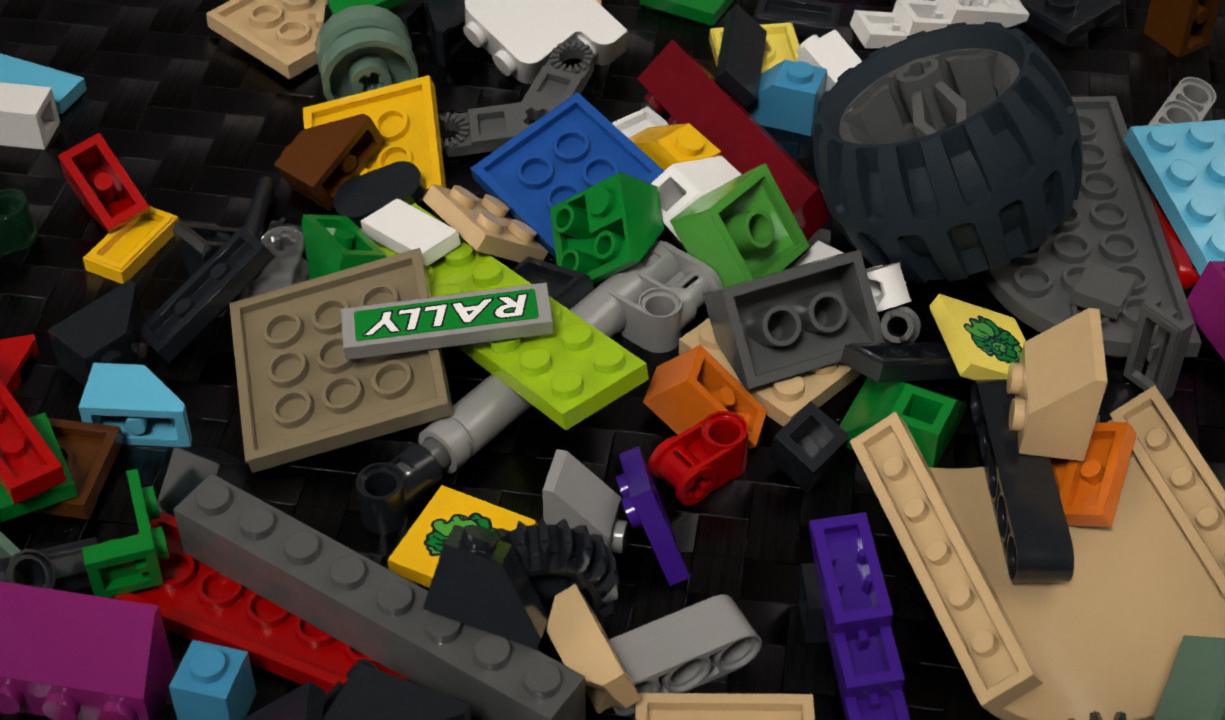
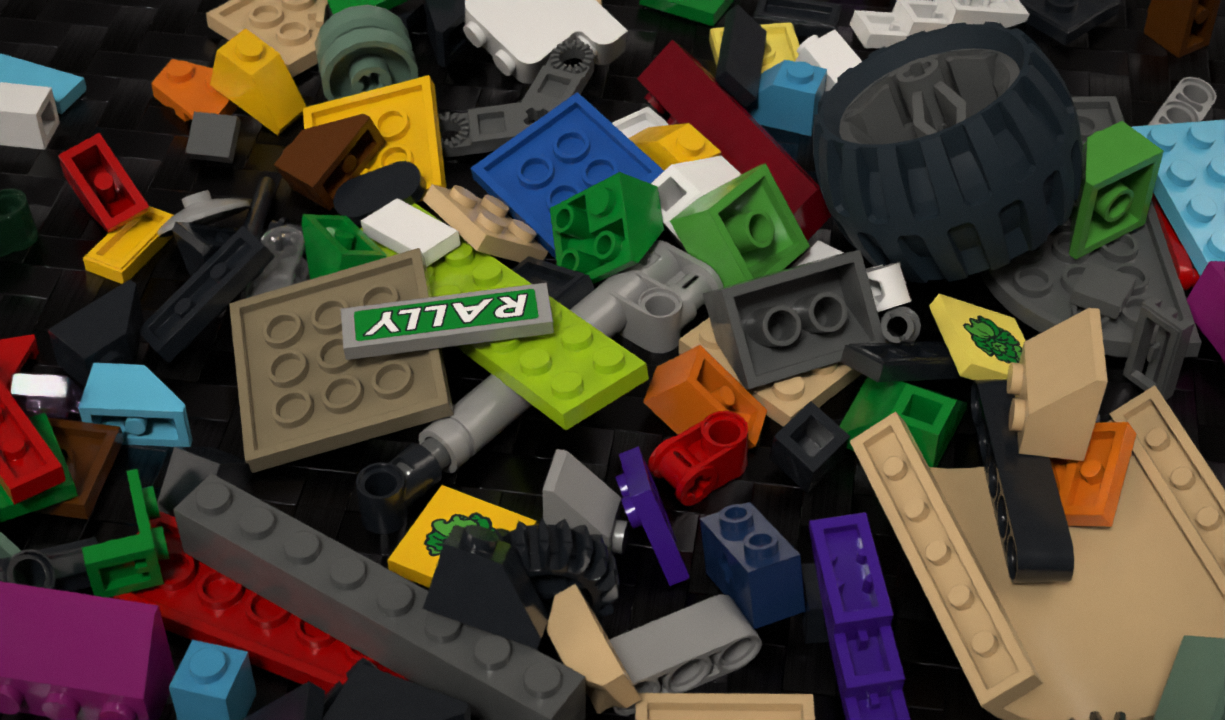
none -> clear purple plate [11,373,83,420]
none -> orange wing [151,59,238,122]
none -> light grey dish [157,190,250,238]
none -> dark grey tile [185,111,241,164]
none -> yellow slope [210,28,307,136]
none -> dark blue brick [700,502,805,629]
none -> bright green slope [1069,121,1164,260]

